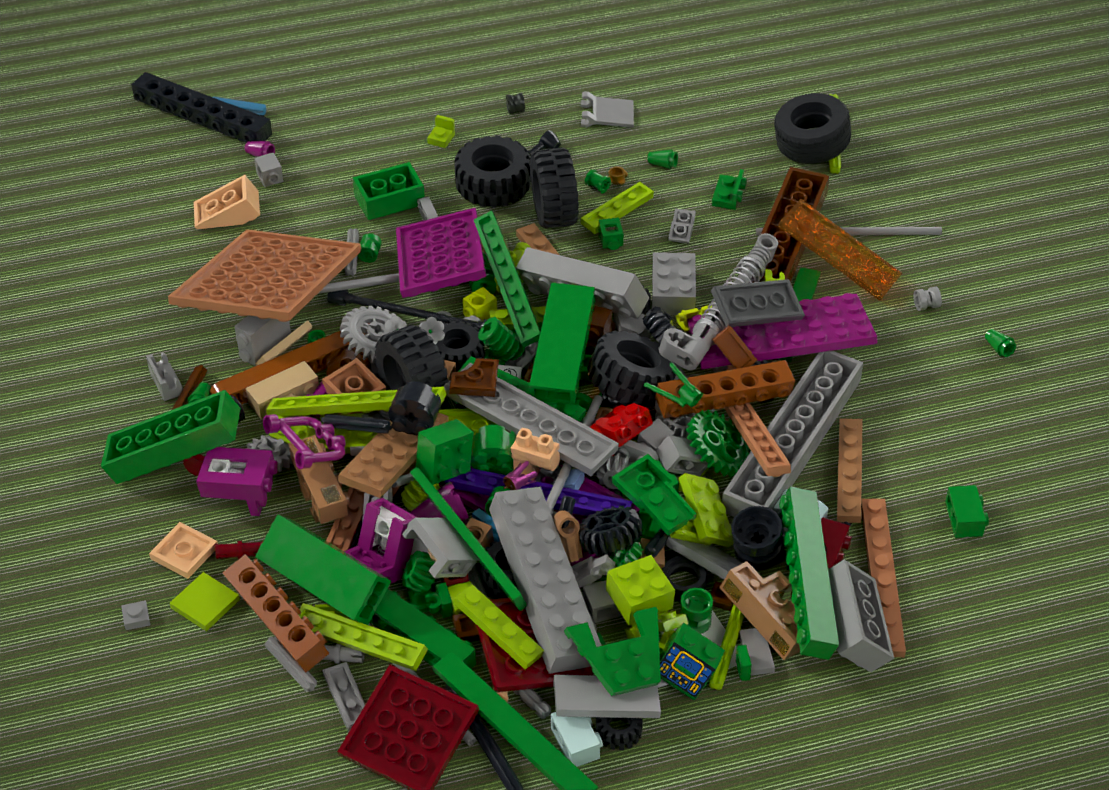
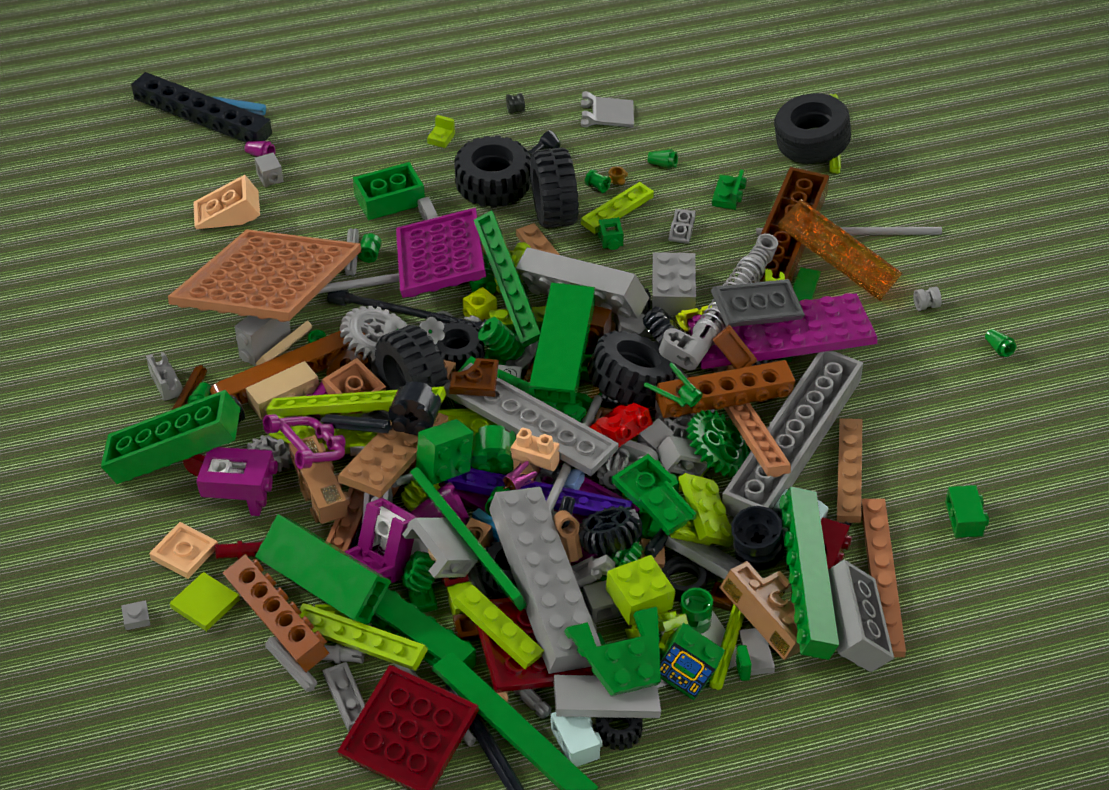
green tile [426,582,452,618] -> none

